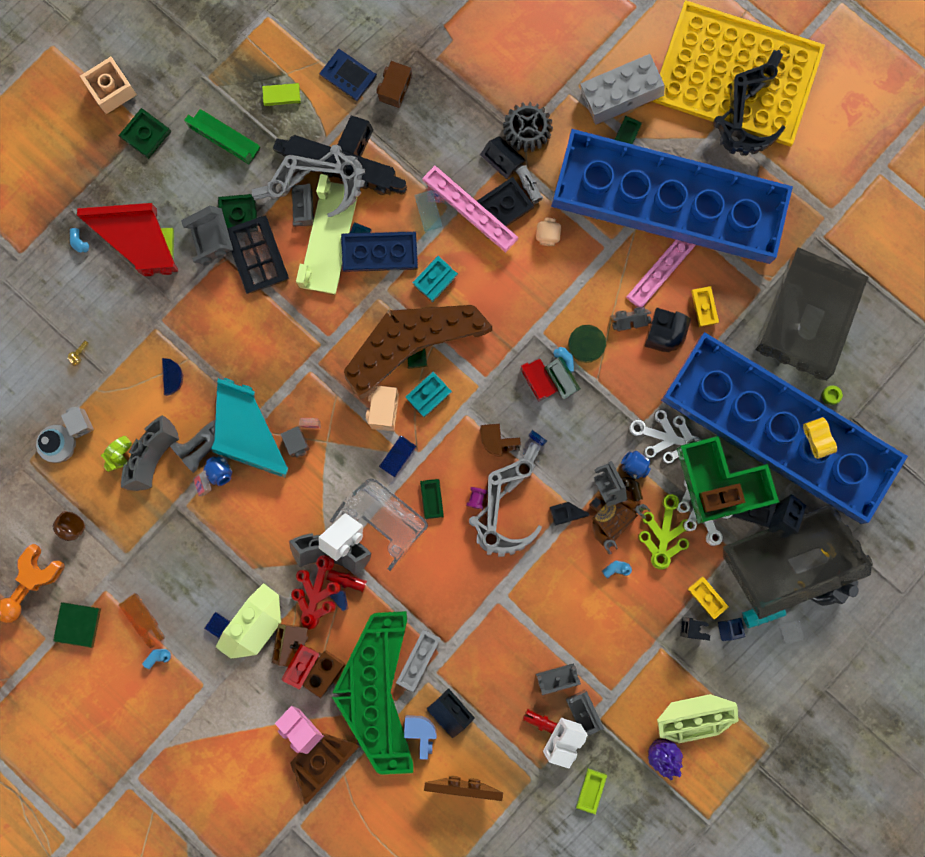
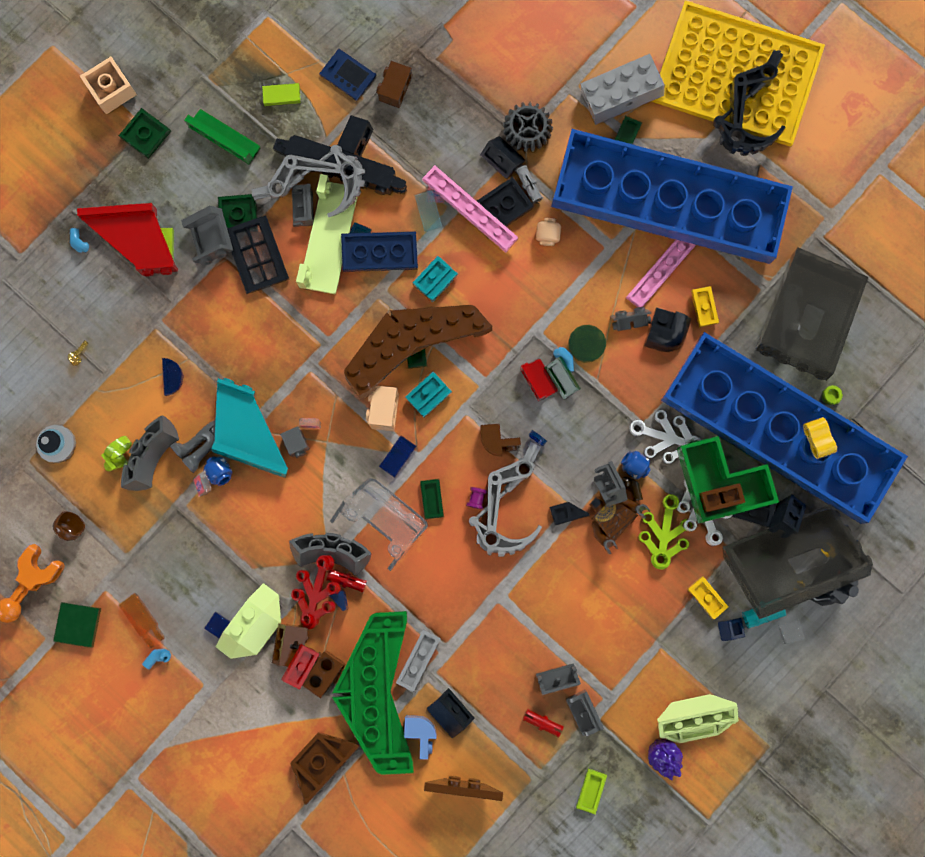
light grey brick [61,407,94,438] -> none
bright pink brick [275,706,324,754] -> none
white brick [319,513,363,561] -> none
white brick [543,718,588,768] -> none
dark azure arm [602,560,632,579] -> none
black hinge [680,617,710,641] -> none

